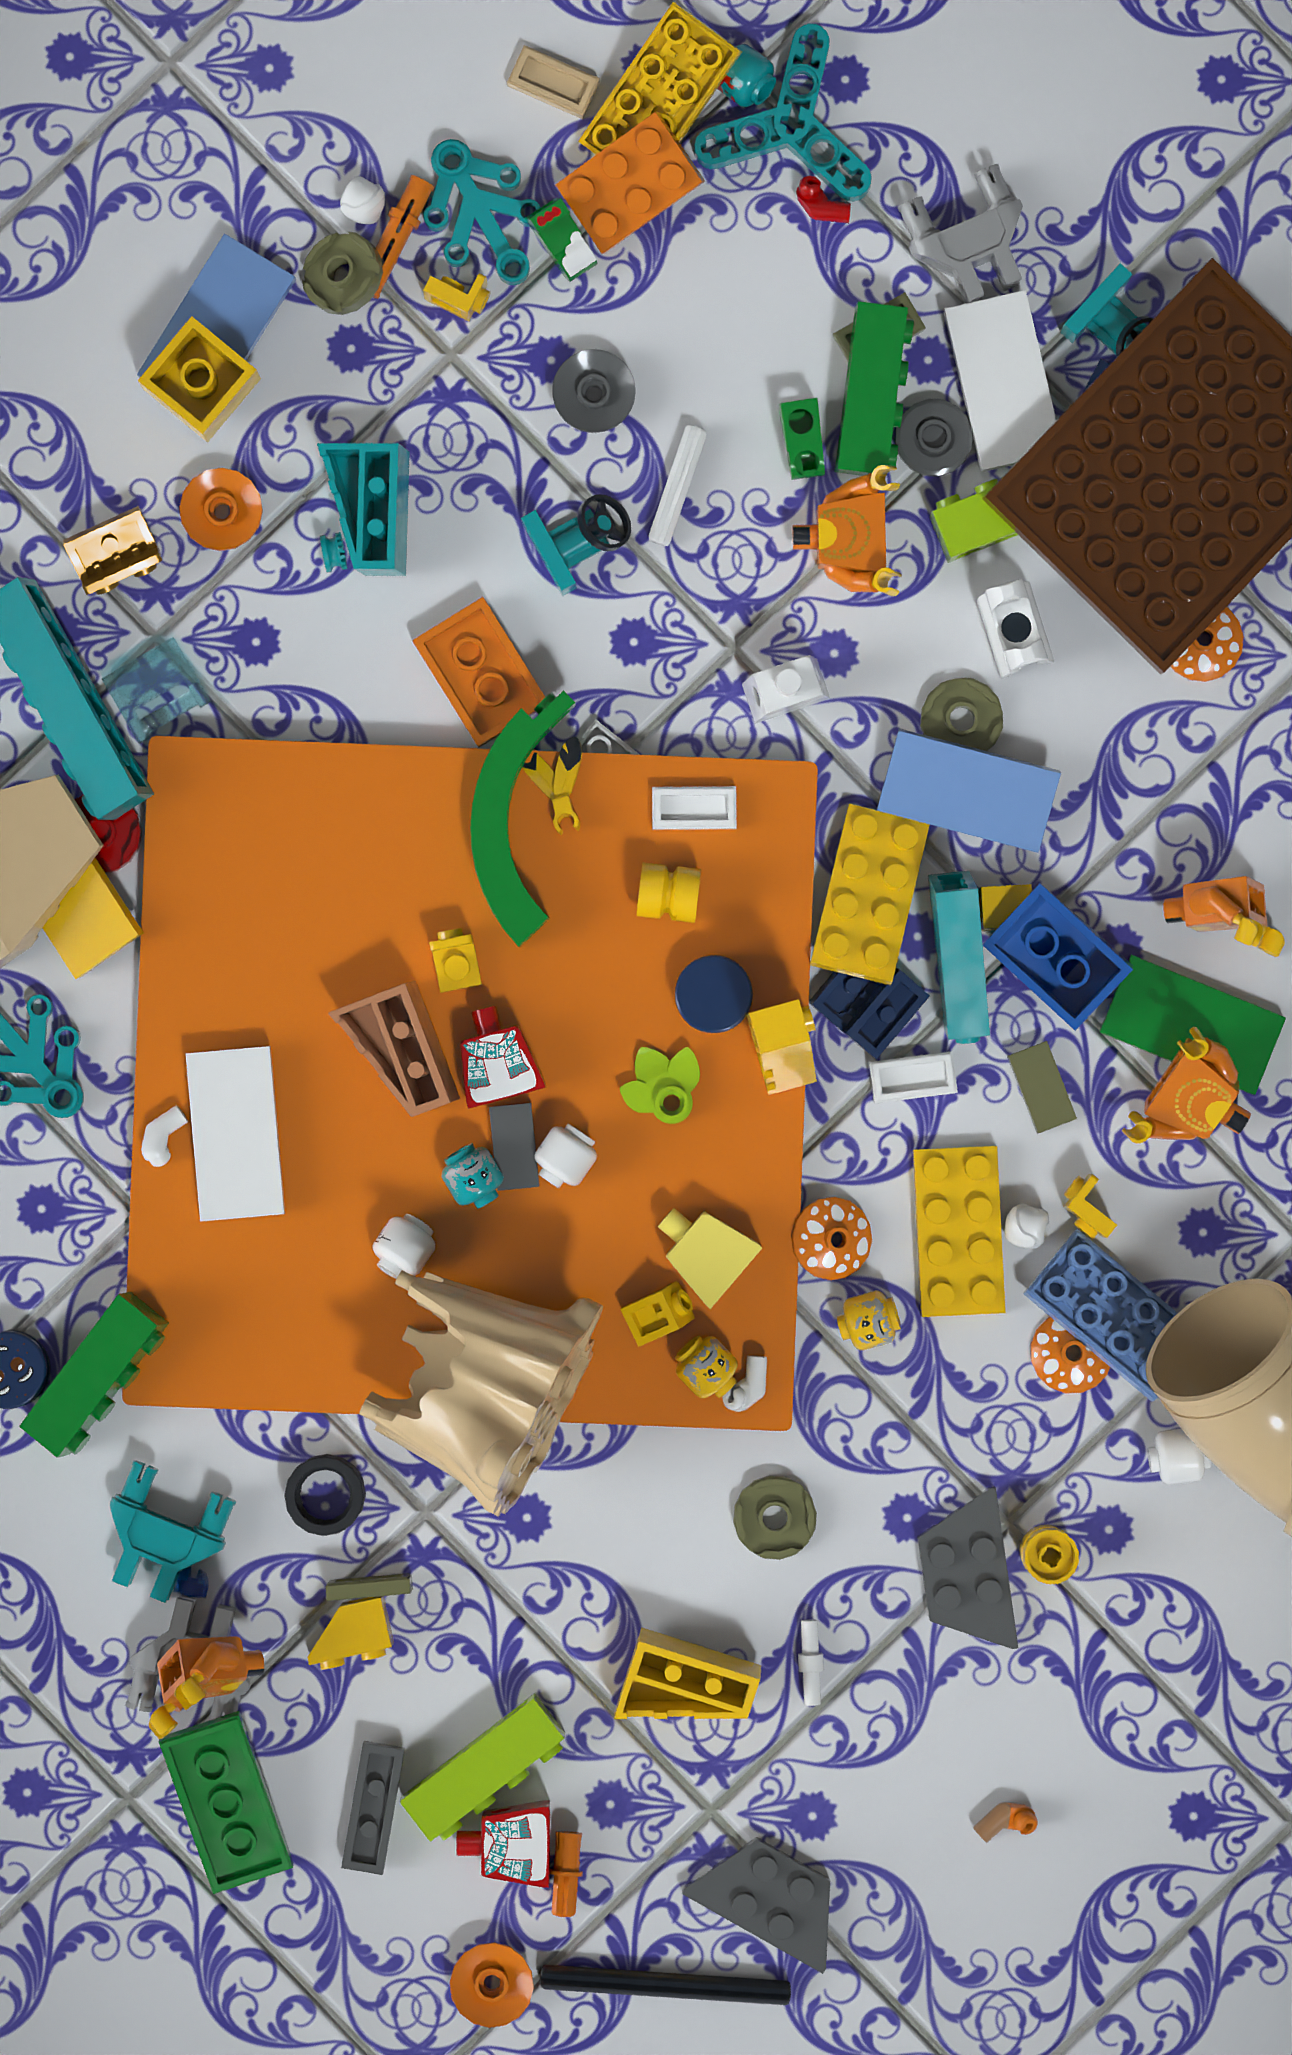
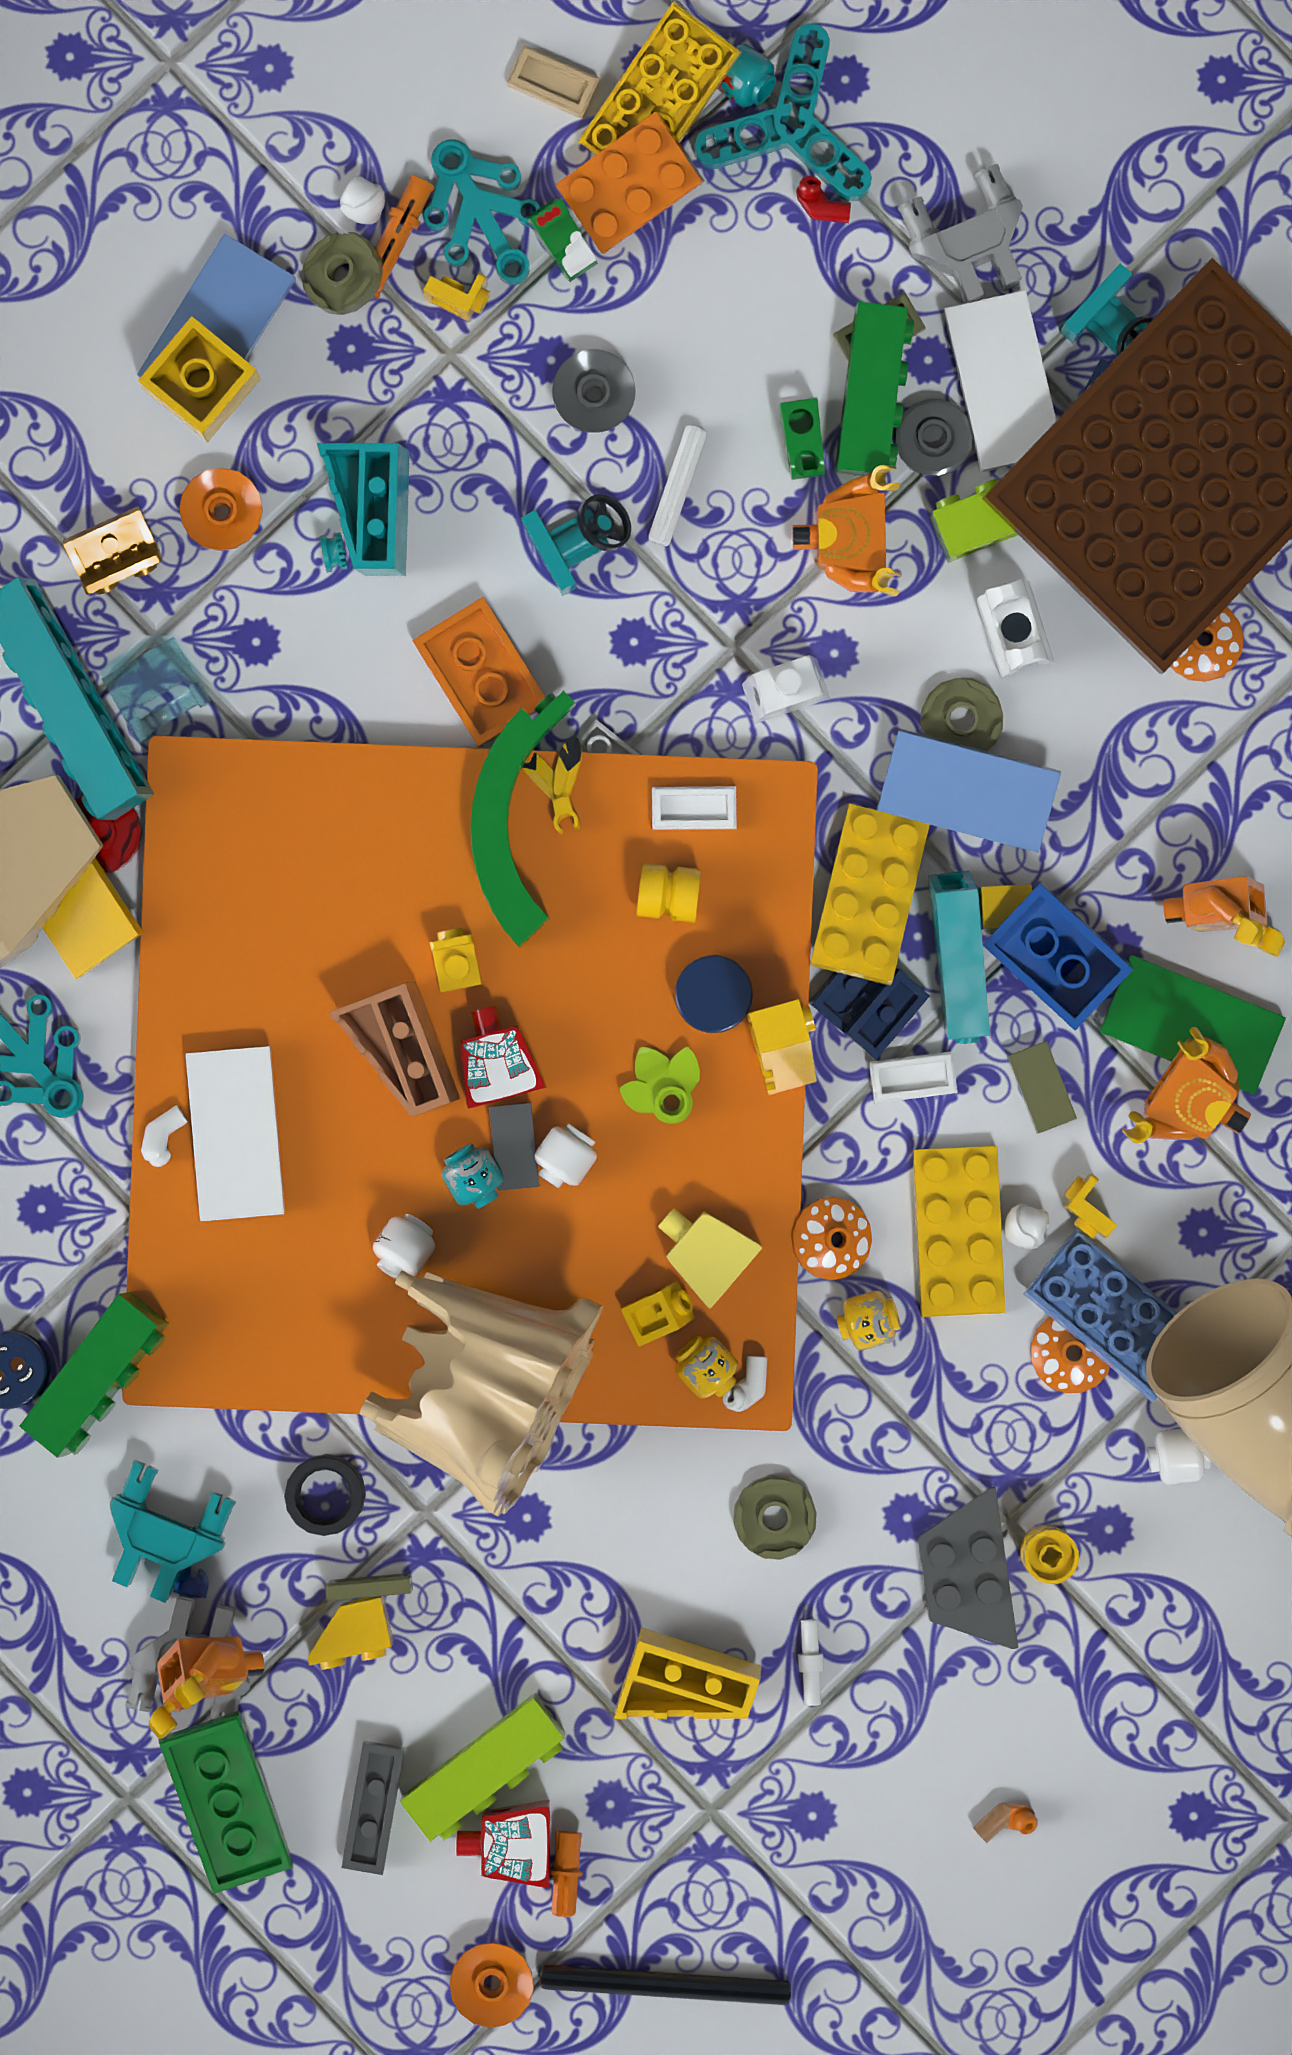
dark grey wing [682,1837,830,1974] -> none

